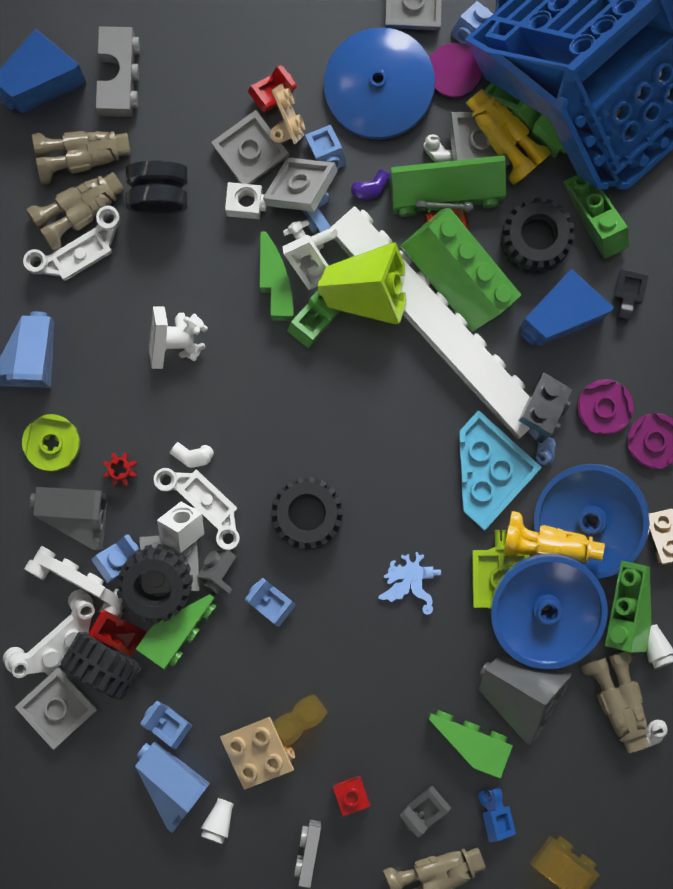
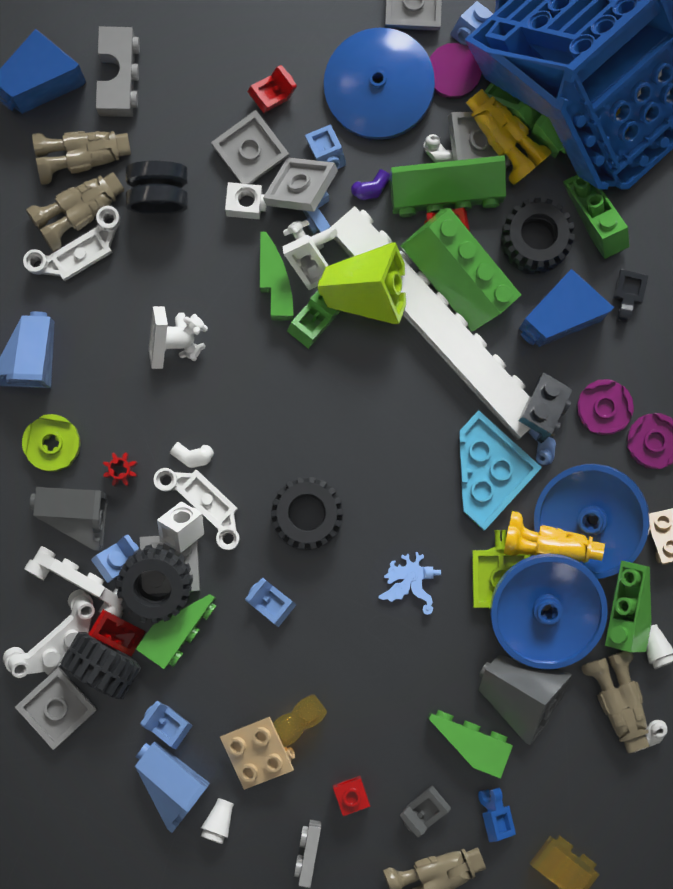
dark grey bracket [197,549,236,595] -> none
tan hinge [270,83,305,144] -> none
dark grey hinge [416,201,474,213] -> none

